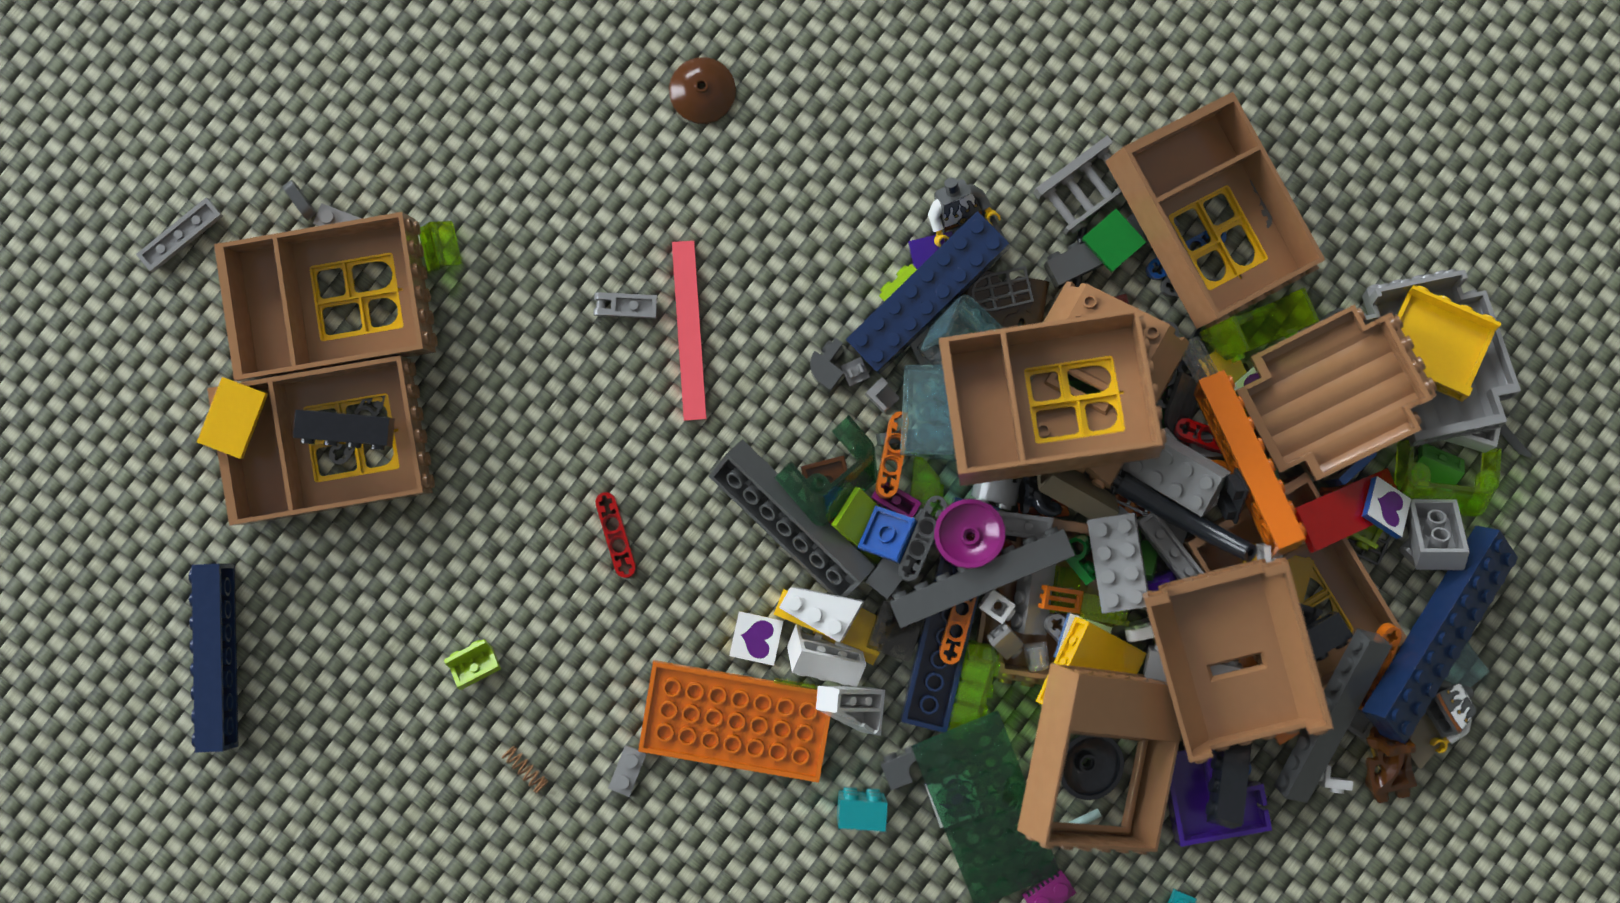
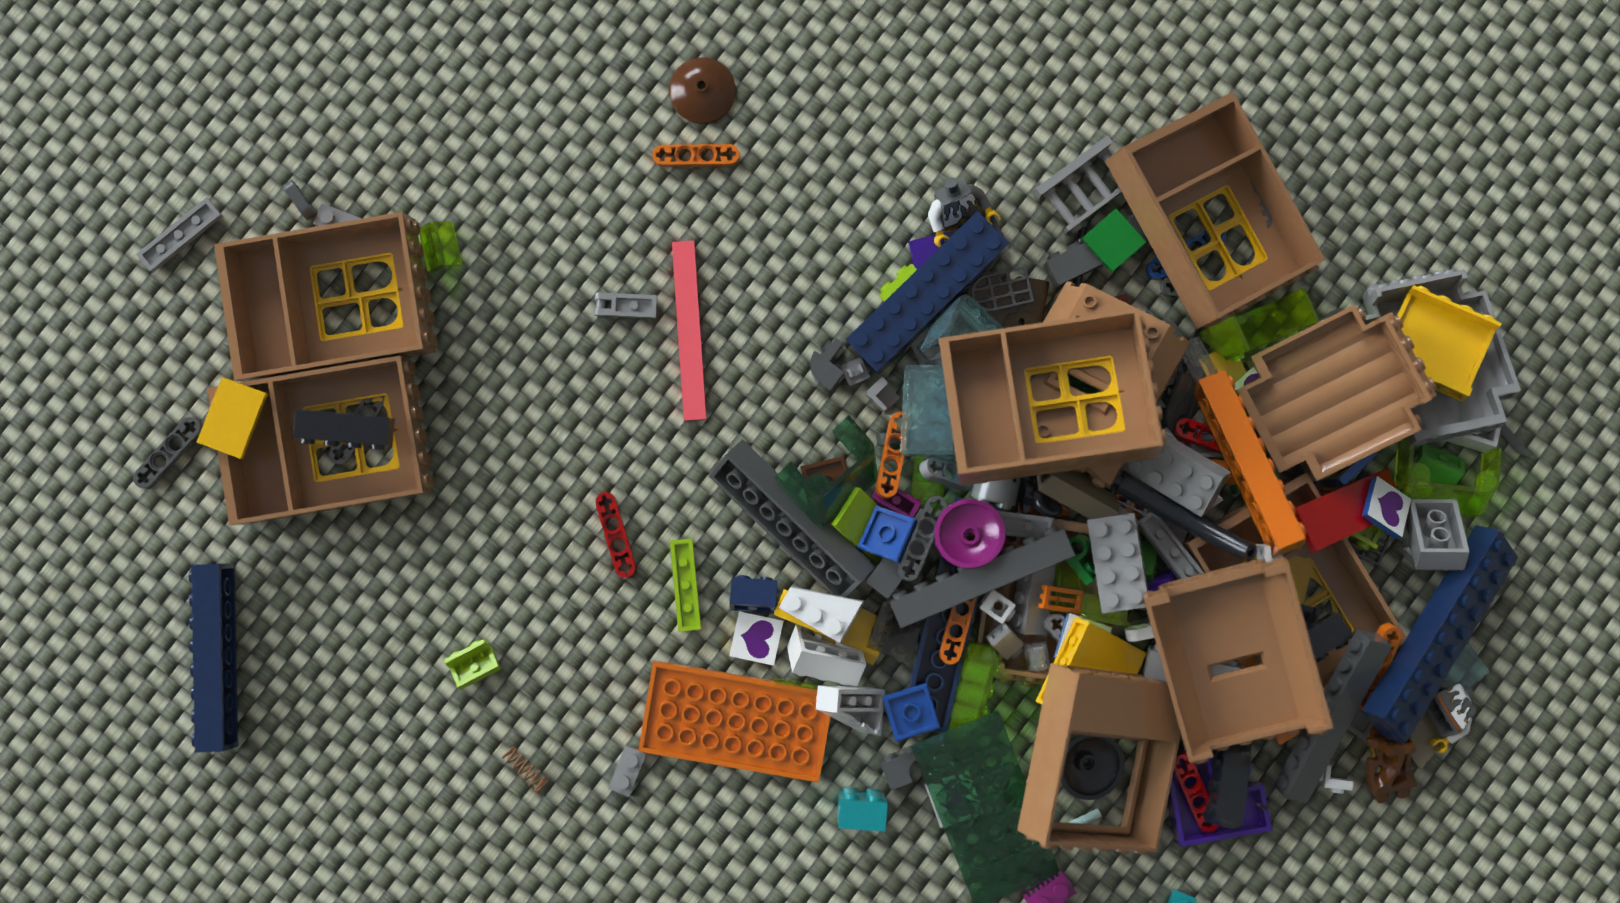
black piece [1217,468,1249,525] -> none
none -> dark grey beam [133,417,203,488]
none -> orange beam [652,144,740,167]
none -> lime plate [670,538,702,632]
none -> dark blue brick [729,575,778,614]
none -> blue tile [882,683,940,742]
none -> light grey beam [920,457,973,491]
none -> red beam [1174,750,1218,833]

